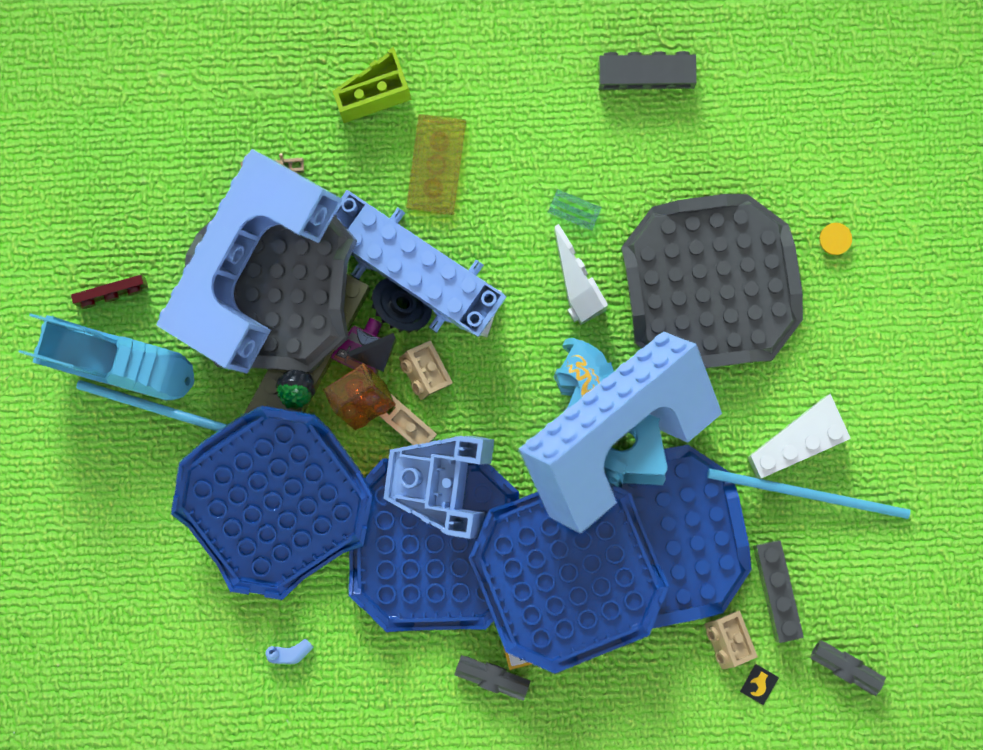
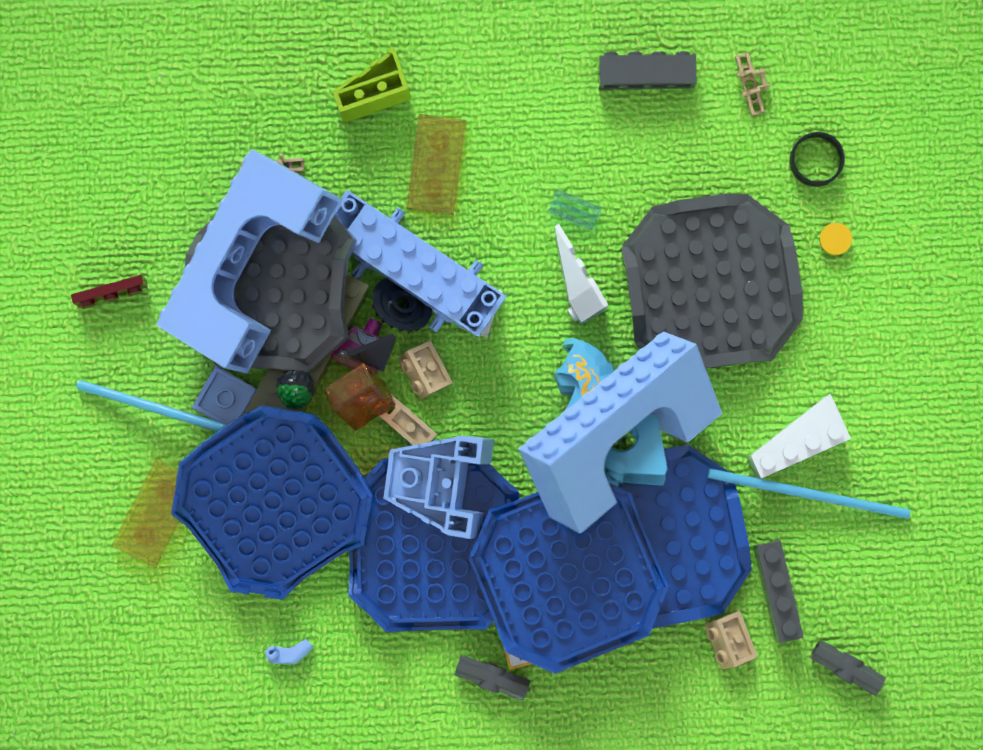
medium azure animal [19,314,194,400] -> none
black sticker [740,664,779,705] -> none
none -> clear yellow plate [111,458,180,568]
none -> light blue plate [192,366,257,425]
none -> tan piece [735,52,771,116]
none -> black tyre [790,132,845,187]

